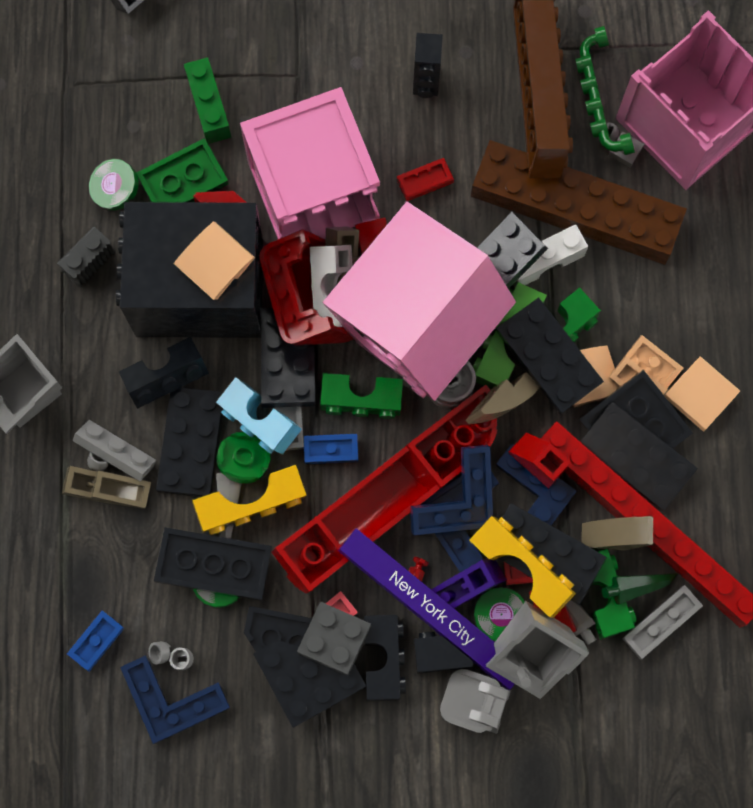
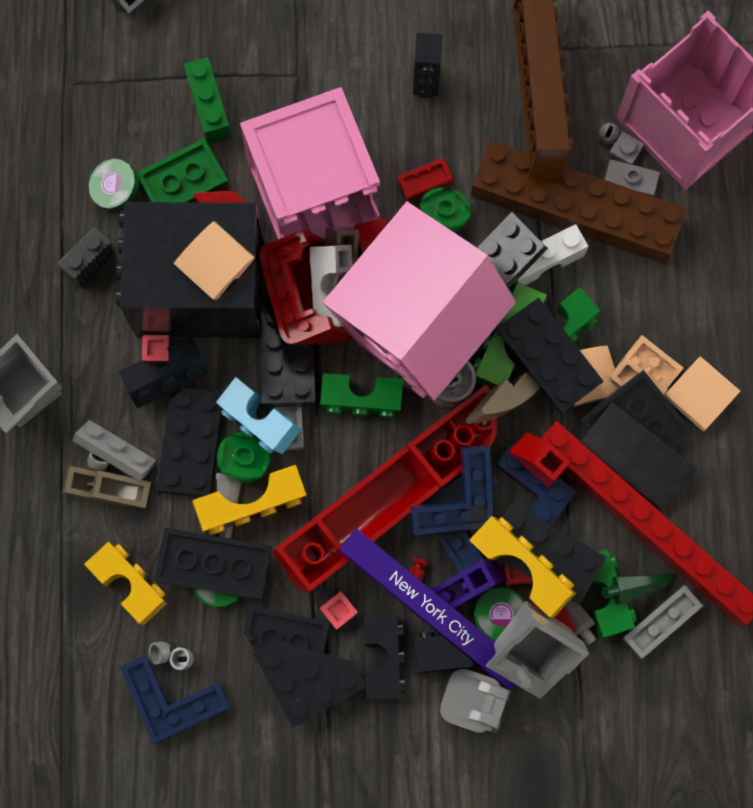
blue plate [67,610,124,672] -> none
dark grey plate [297,601,371,676] -> none
blue plate [304,434,358,464] -> none
green bar [575,26,635,155] -> none
dark tan slope [581,516,653,552] -> none
none -> yellow arch [84,541,167,626]
none -> coral plate [142,335,170,363]
none -> green tile [419,187,471,233]
none -> light grey plate [604,159,660,197]

